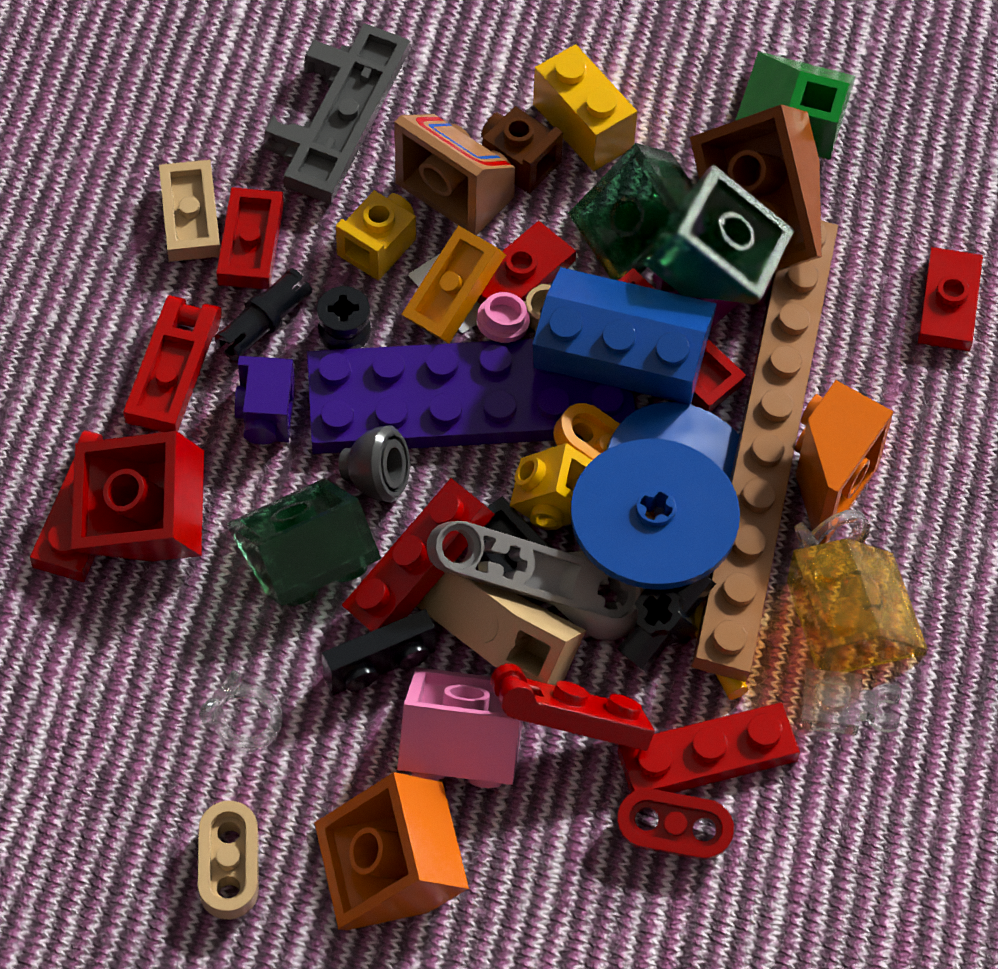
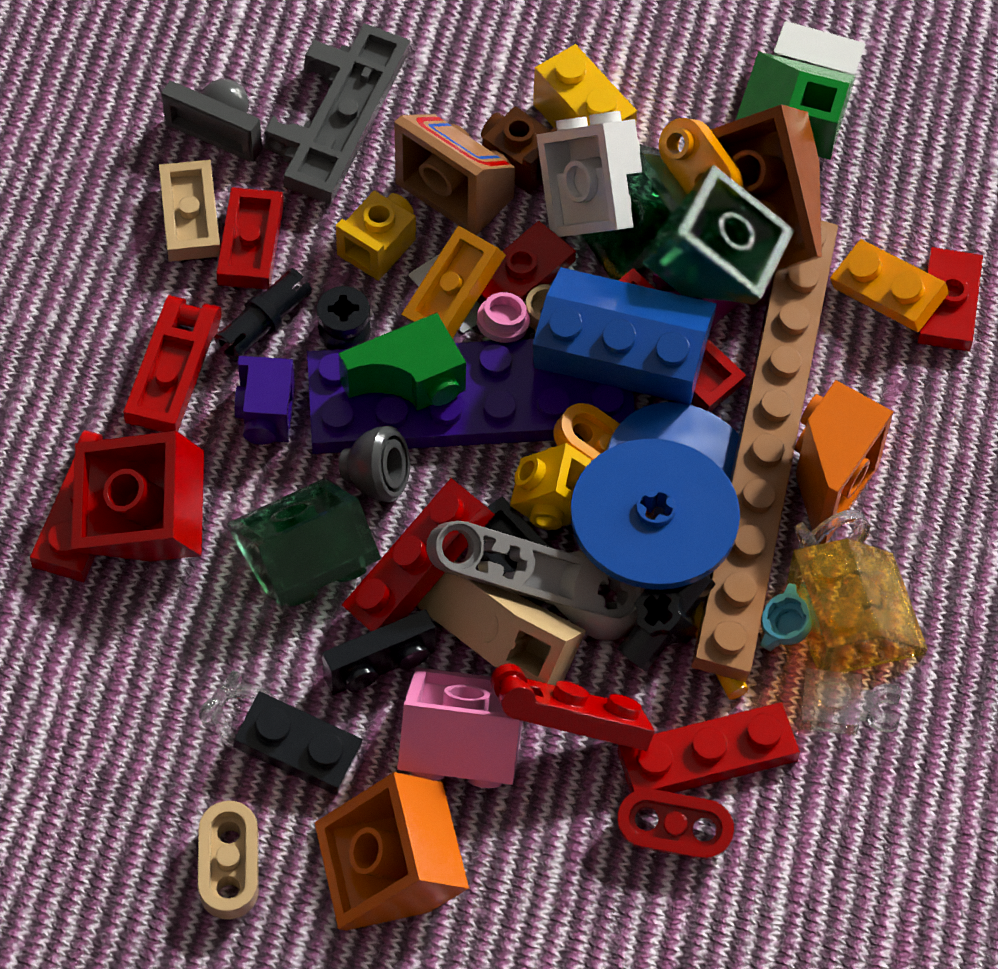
none -> dark grey tile [161,79,262,162]
none -> black plate [233,691,363,796]
none -> green arch [338,313,466,411]
none -> white plate [536,111,642,237]
none -> light orange plate [659,118,743,211]
none -> medium azure piece [760,583,813,651]
none -> white sticker [774,21,866,75]
none -> light orange plate [830,239,949,332]

